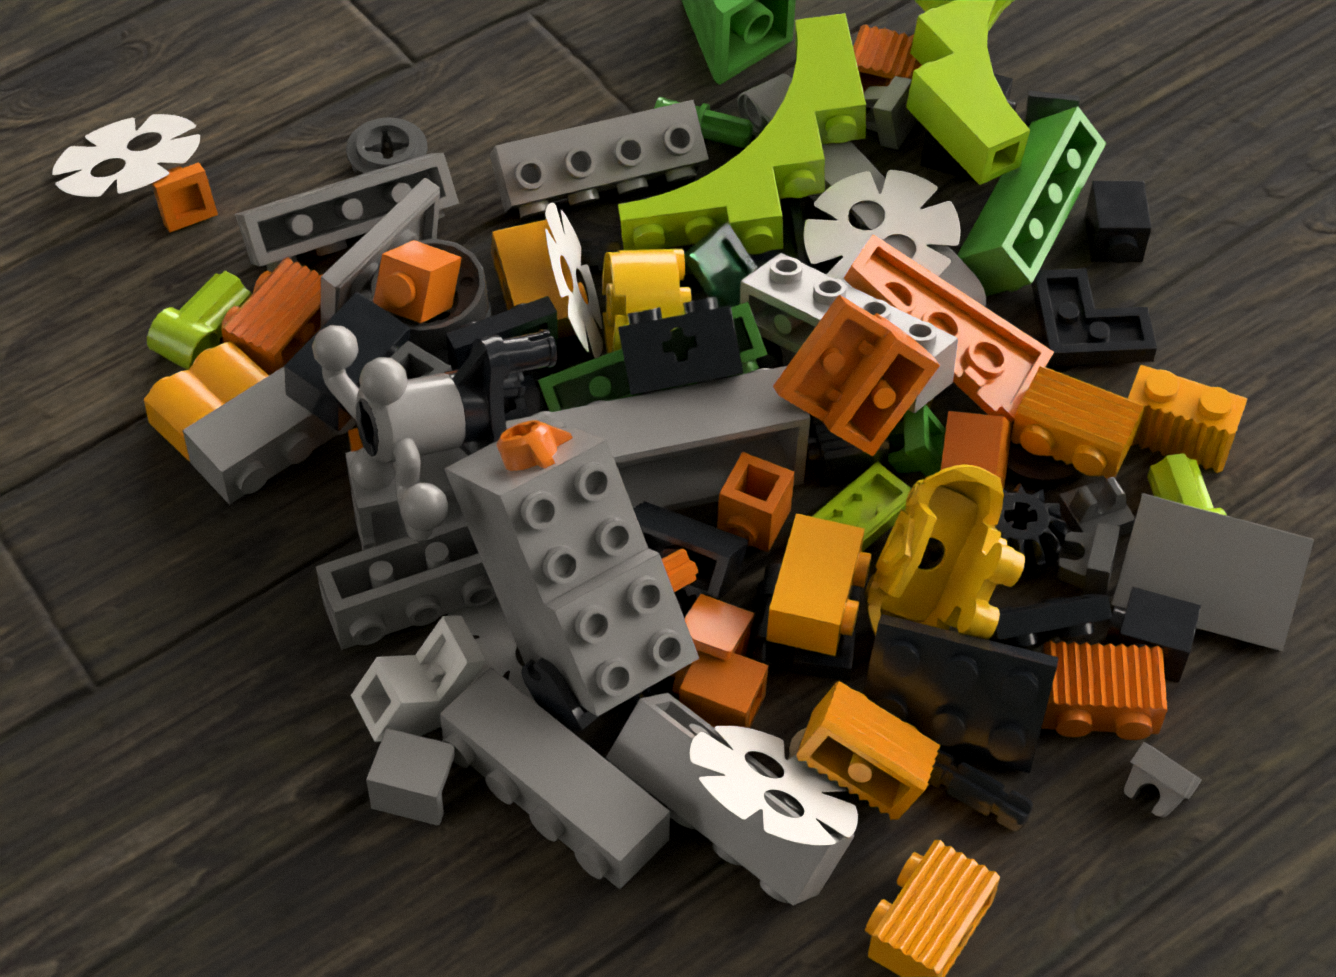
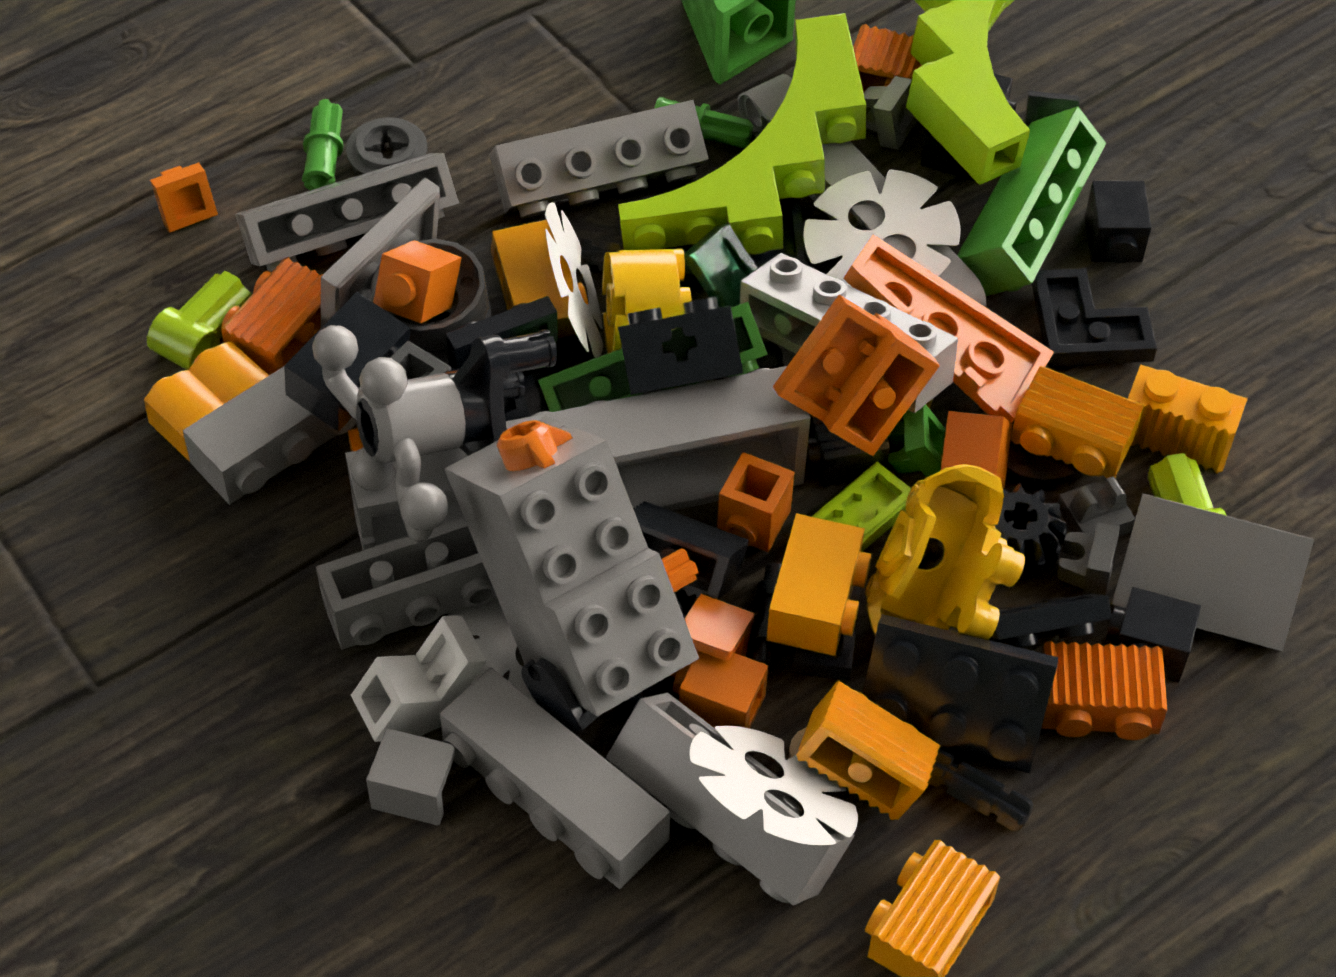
white piece [52,114,200,197] -> none
light grey tile [1124,742,1202,818] -> none
none -> bright green axle [302,99,344,190]

